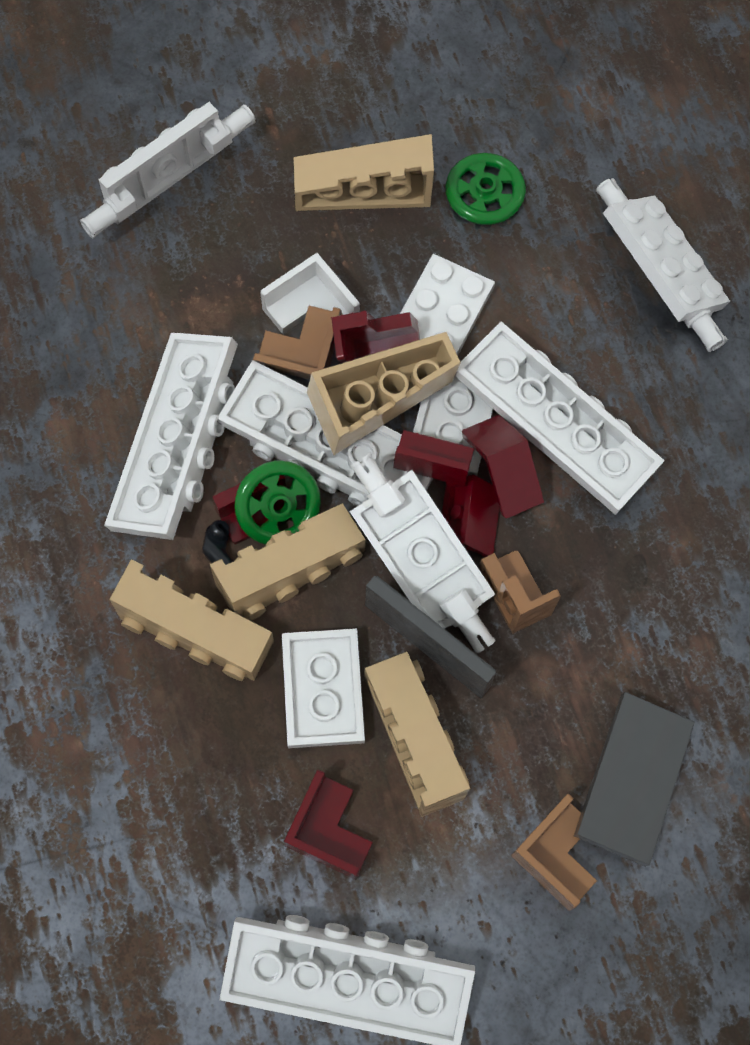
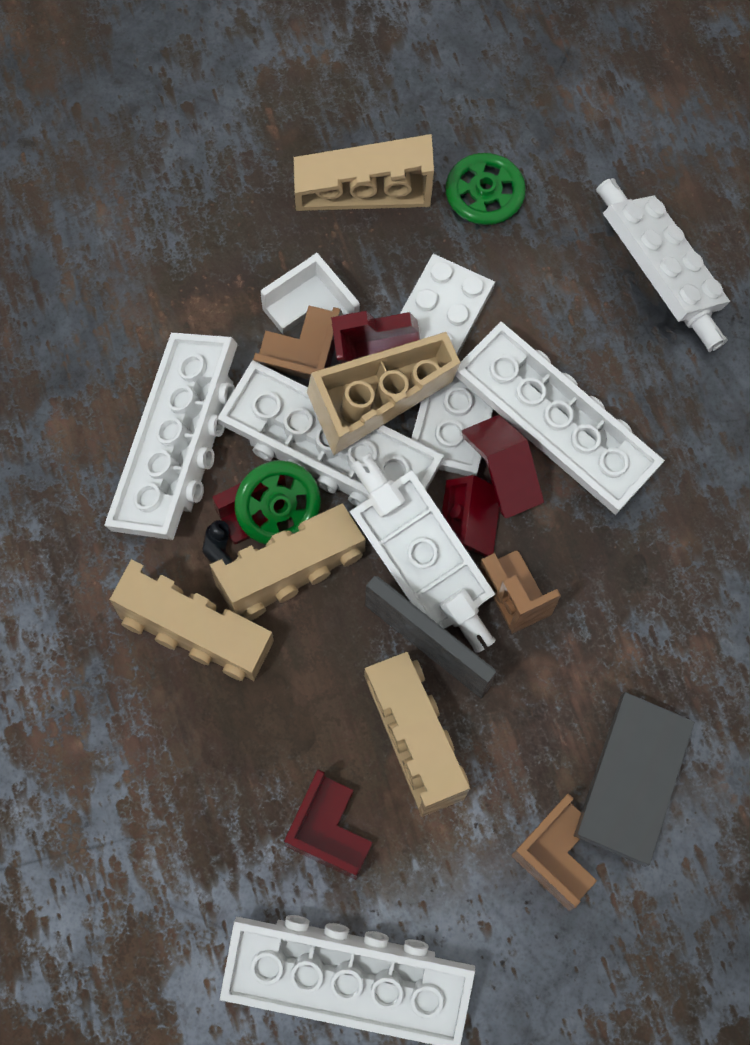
white plate [80,102,255,239] -> none
white plate [282,628,365,748] -> none
dark red panel [393,430,474,486] -> none

